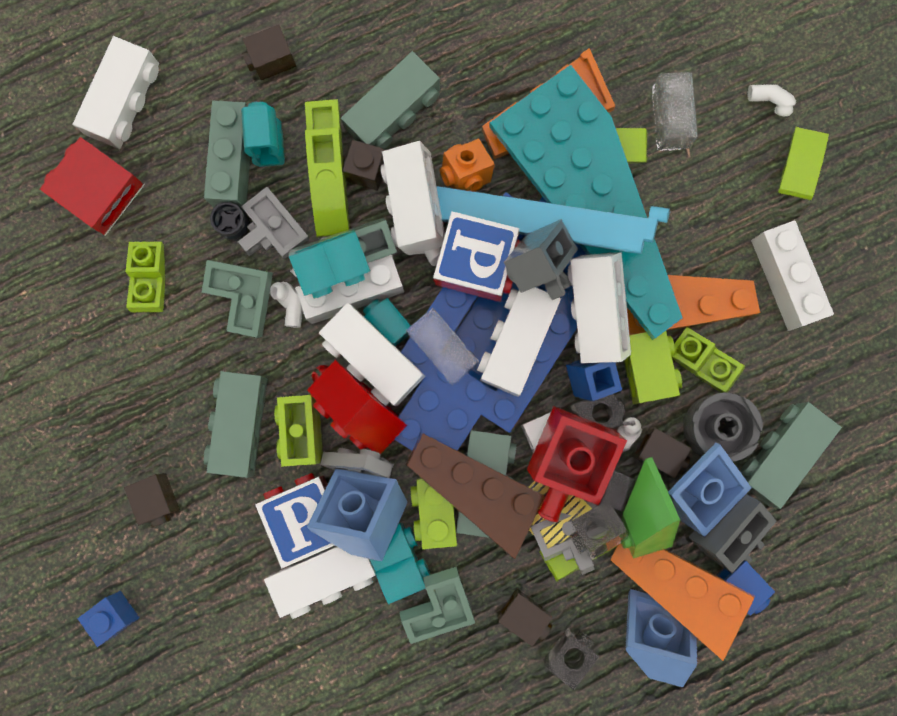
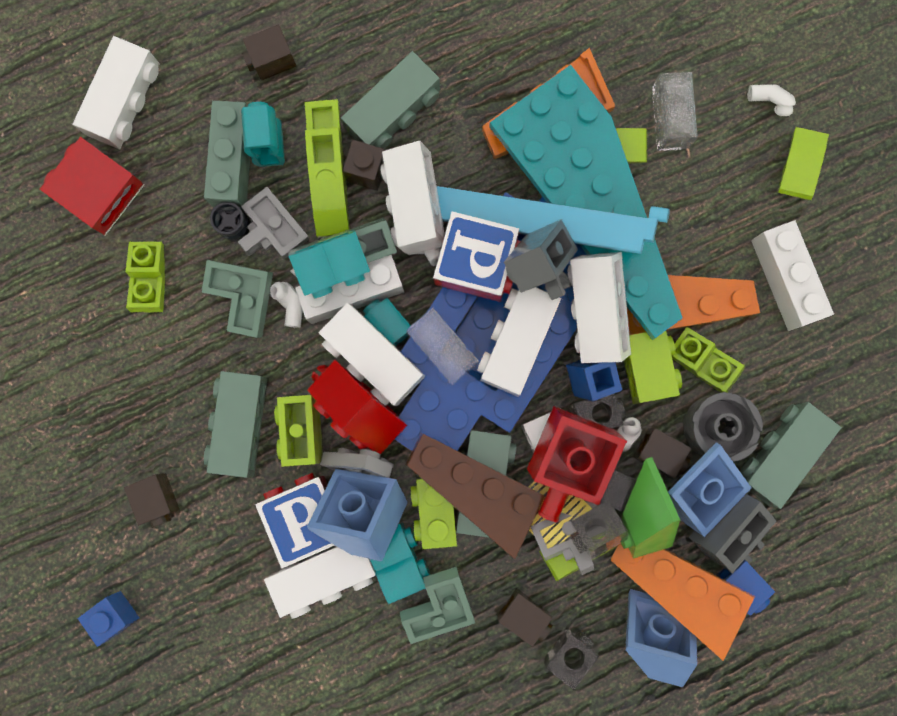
orange brick [440,139,495,192] -> none

